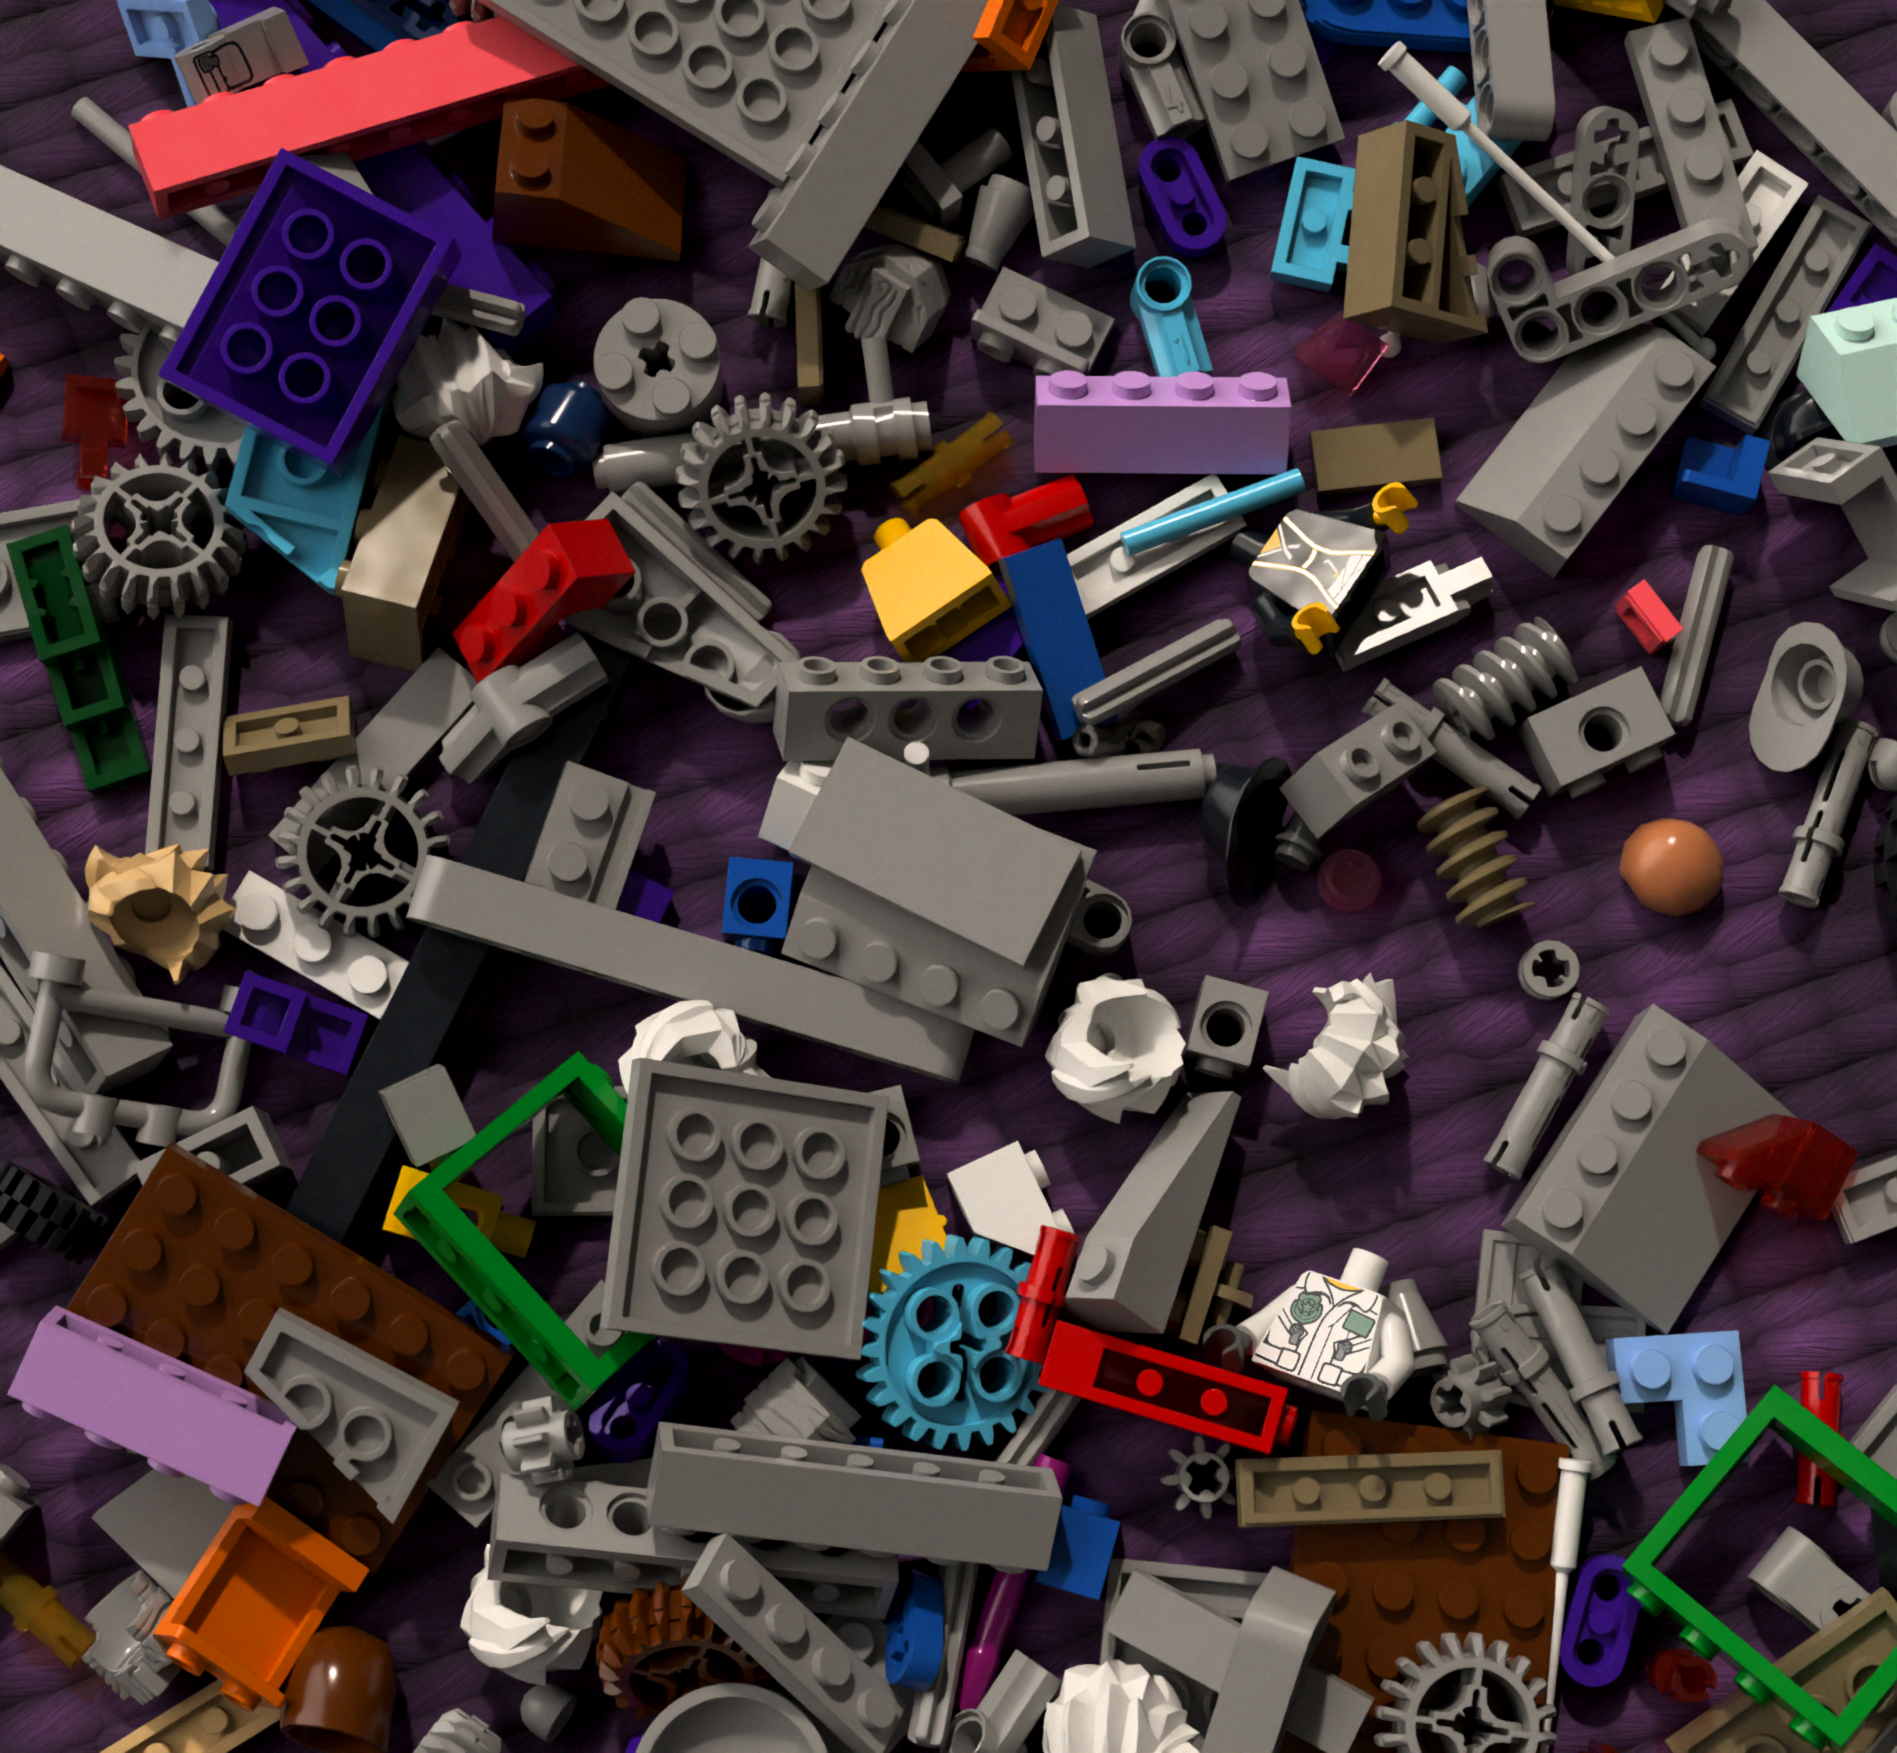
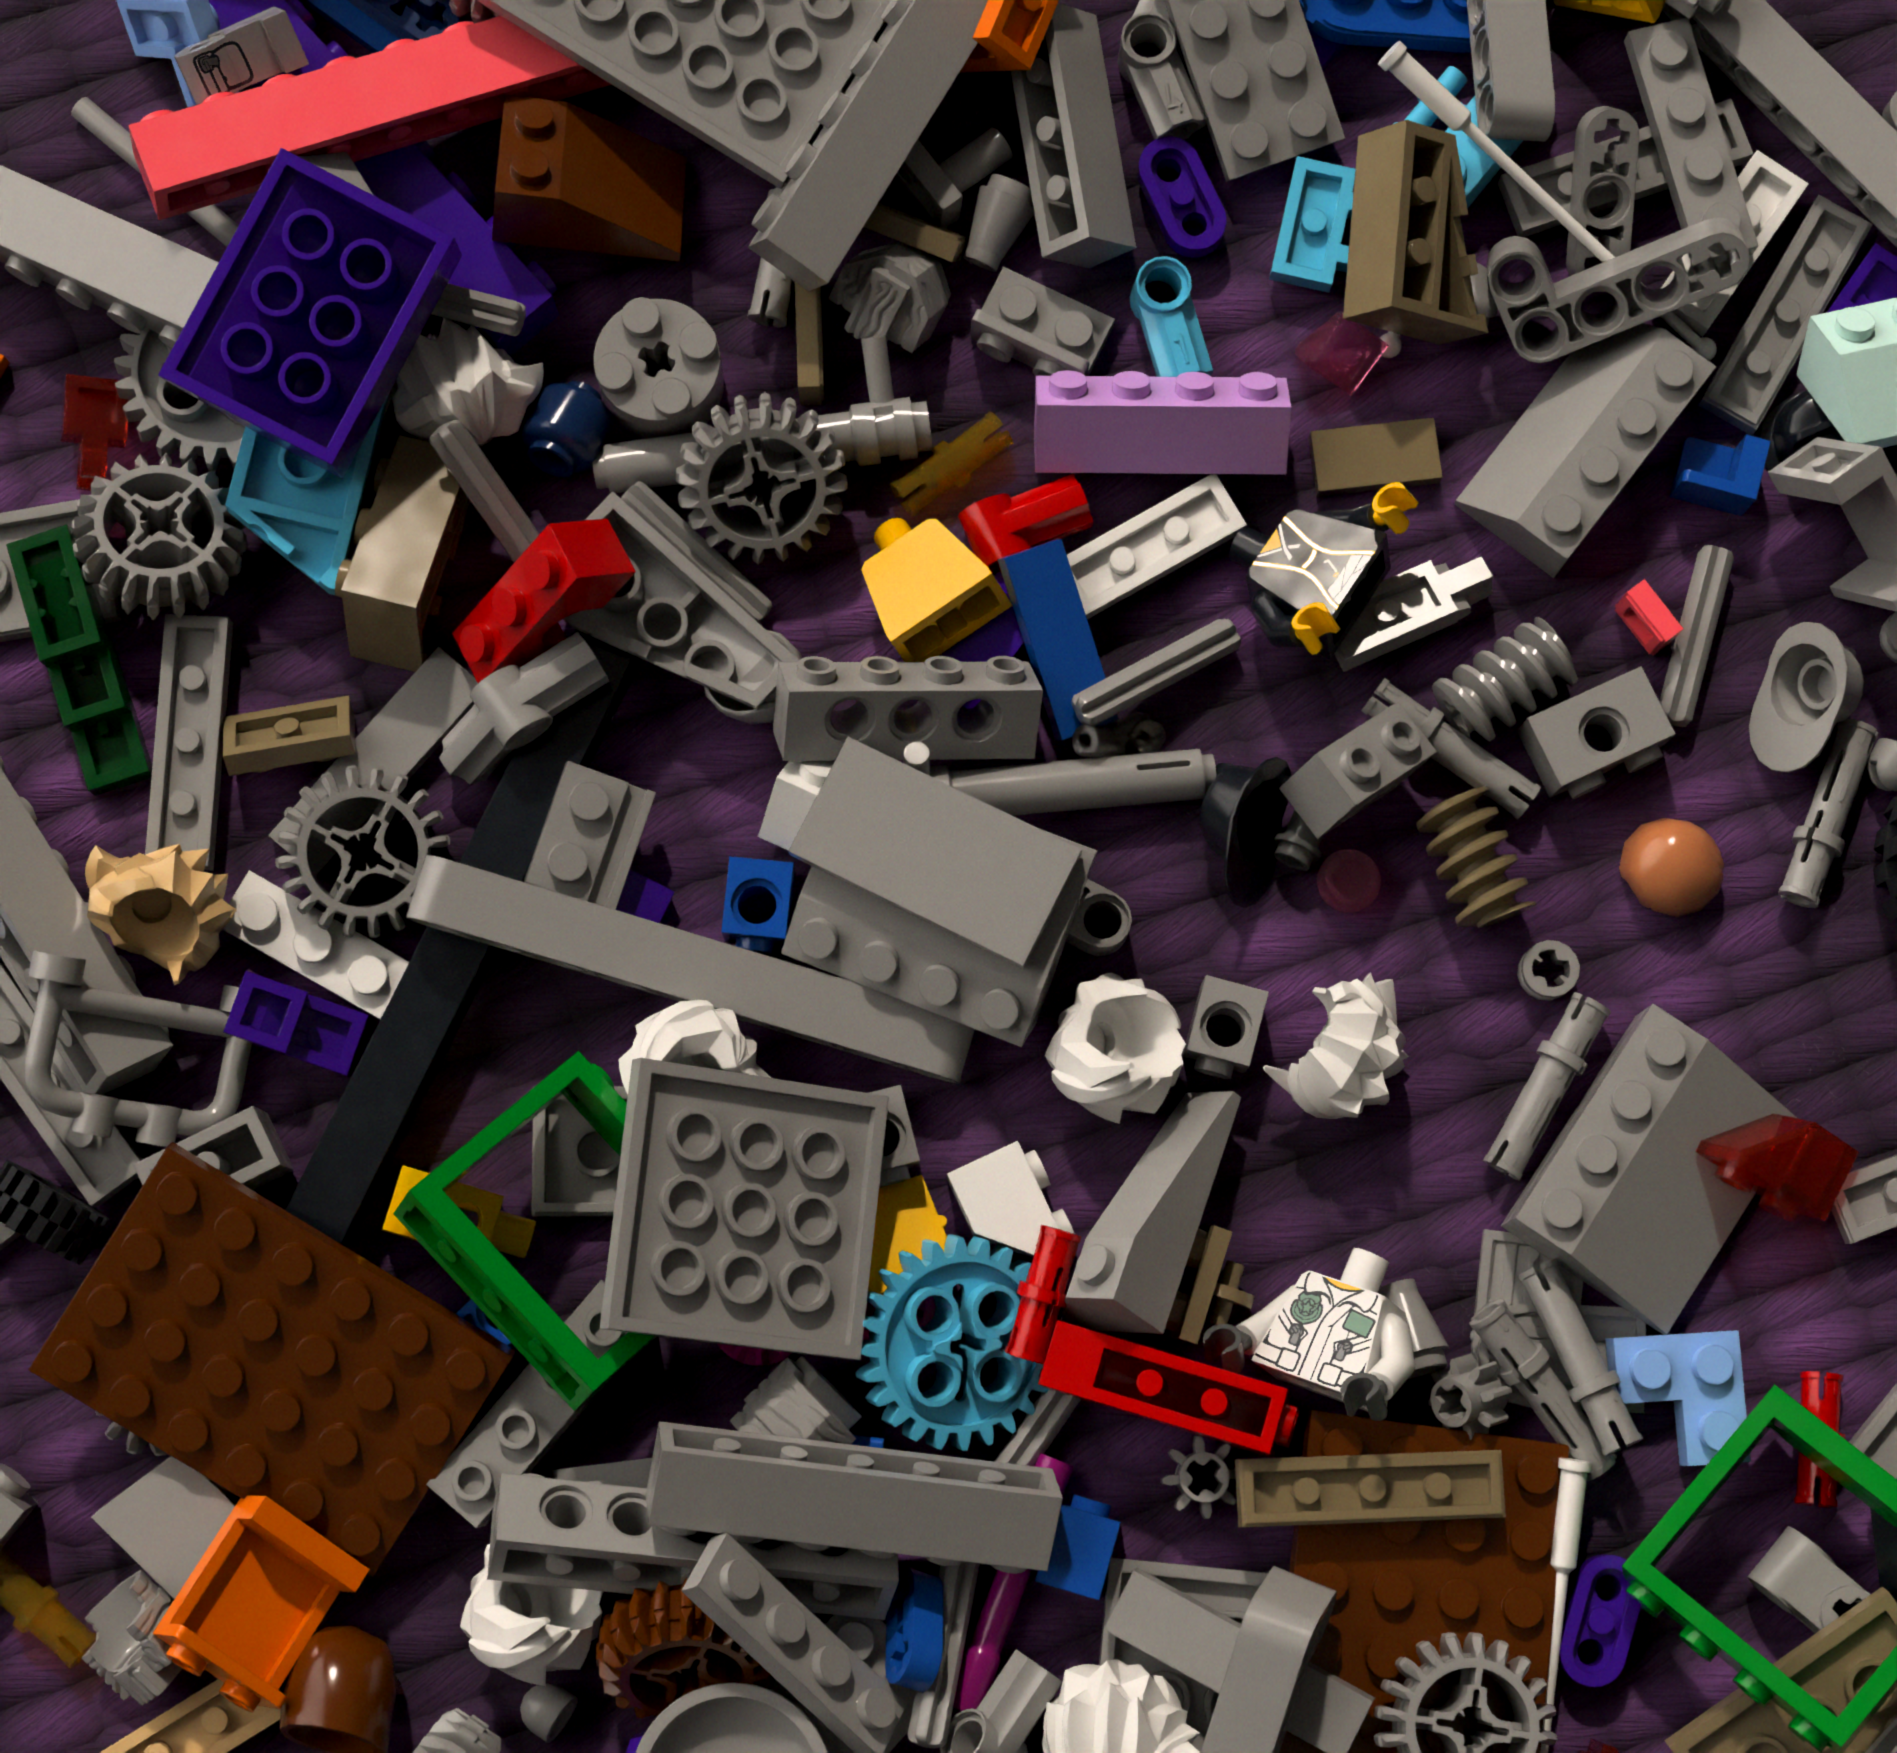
lavender brick [7,1305,298,1507] -> none
light grey wing [244,1307,460,1524] -> none
light grey brick [378,1064,476,1171] -> none
light grey gear [502,1396,585,1485] -> none
dark purple plate [589,1340,691,1463] -> none
medium azure bar [1120,468,1306,556] -> none
clear red pin [1645,1648,1717,1703] -> none

